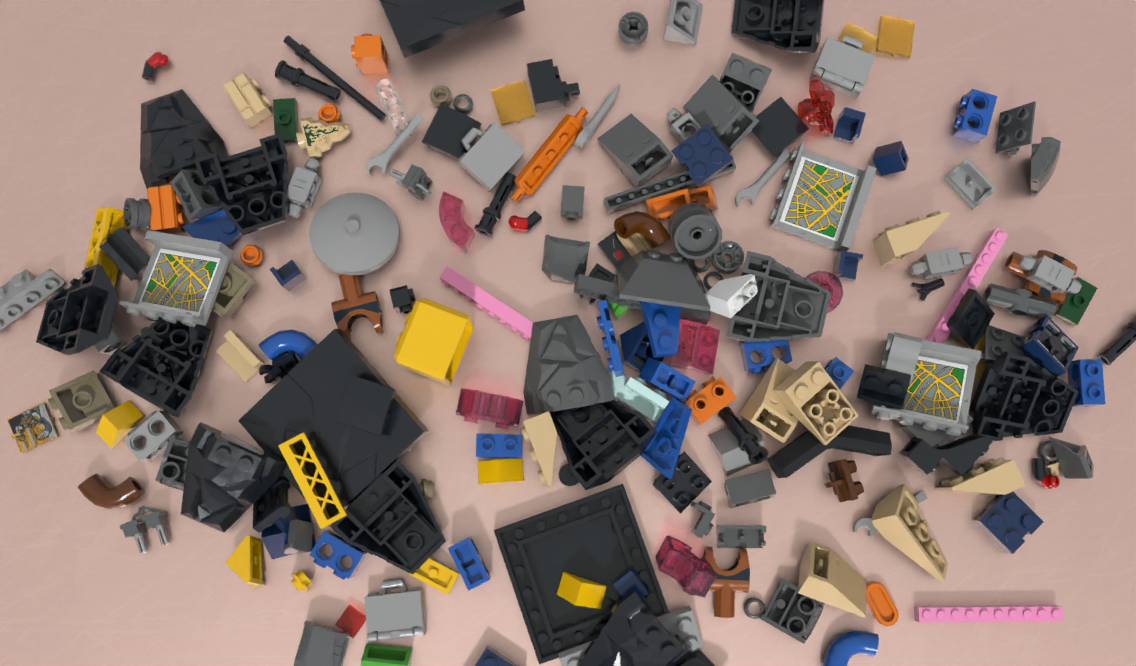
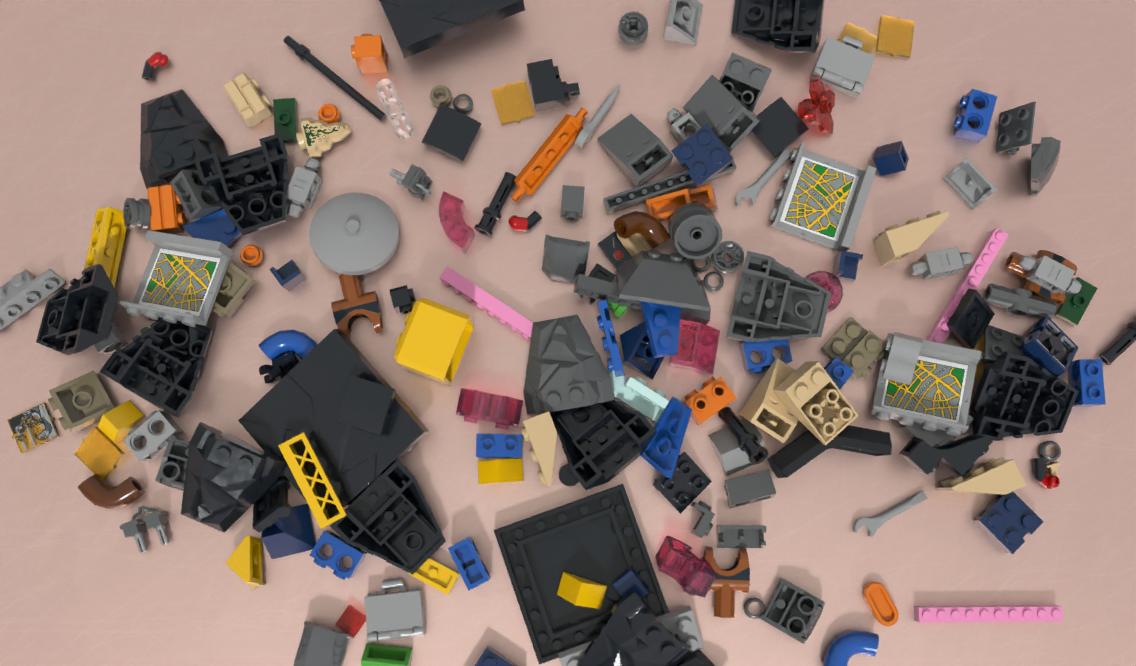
black panel [99,227,150,281] -> none
tan panel [216,330,266,382] -> none
black pin [275,60,341,102] -> none
dark grey tile [284,519,314,554] -> none
yellow plate [291,570,312,592] -> none
light grey piece [366,113,424,174] -> none
dark tan plate [418,479,433,501] -> none
light grey piece [458,123,525,191] -> none
blue brick [638,357,696,401] -> none
white slope [706,274,758,318] -> none
tan slope [798,542,867,618] -> none
reddish brown hips [824,459,864,502] -> none
dark blue panel [833,107,866,144] -> none
black bracket [857,364,911,410] -> none
tan wedge [871,484,948,581] -> none
black bar [912,278,945,301] -> none
dark grey slope [1049,437,1094,479] -> none
none -> clear yellow piece [74,427,125,480]
none -> dark tan plate [820,317,886,379]

